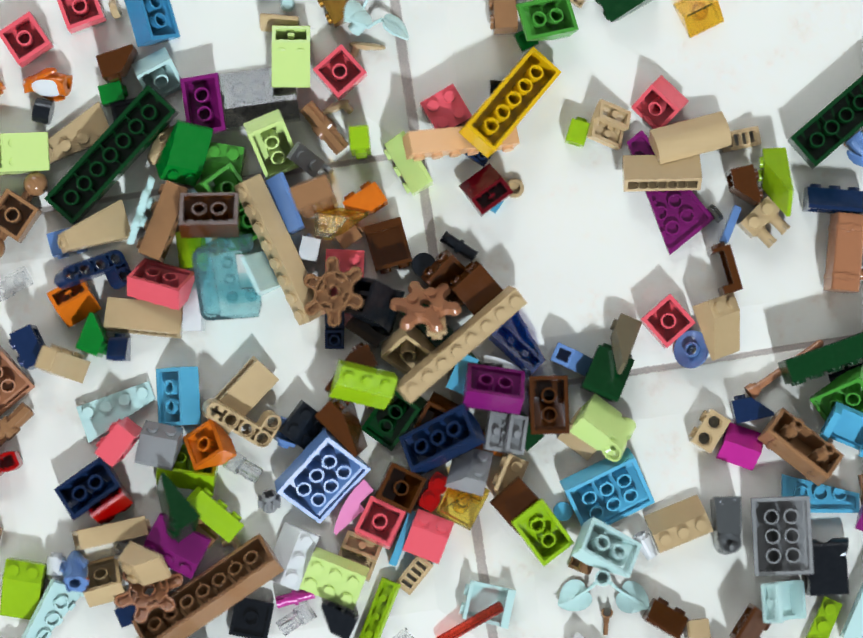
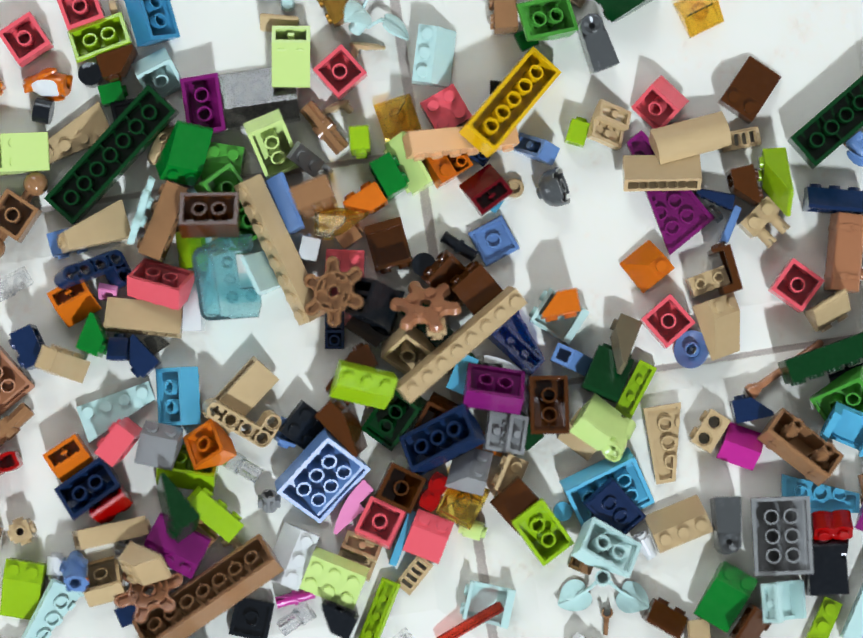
none -> tan brick [7,517,37,546]
none -> orange slope [42,434,95,483]
none -> lime slope [67,12,132,63]
none -> black piece [78,62,104,88]
none -> bright pink tile [98,282,118,301]
none -> dark blue slope [129,334,161,378]
none -> clear smoke tile [143,336,170,355]
none -> green slope [369,152,409,201]
none -> clear yellow slope [373,93,422,142]
none -> light aqua slope [412,24,456,88]
none -> orange slope [421,153,473,189]
none -> yellowish green brick [458,518,488,541]
none -> medium blue tile [468,215,520,267]
none -> medium blue slope [514,132,560,166]
none -> light aqua panel [528,288,589,345]
none -> dark grey cylinder [536,167,570,207]
none -> orange slope [540,288,581,322]
none -> dark grey piece [577,13,620,74]
none -> dark blue tile [582,477,646,535]
none -> lime plate [614,360,657,418]
none -> orange slope [619,240,675,293]
none -> tan wing [643,402,681,485]
none -> tan brick [685,265,731,298]
none -> green slope [693,561,759,633]
none -> dark blue slope [695,189,735,211]
none -> reddish brown slope [718,56,781,124]
none -> coral brick [768,258,825,313]
none -> tan slope [803,289,851,333]
none -> red brick [811,510,853,541]

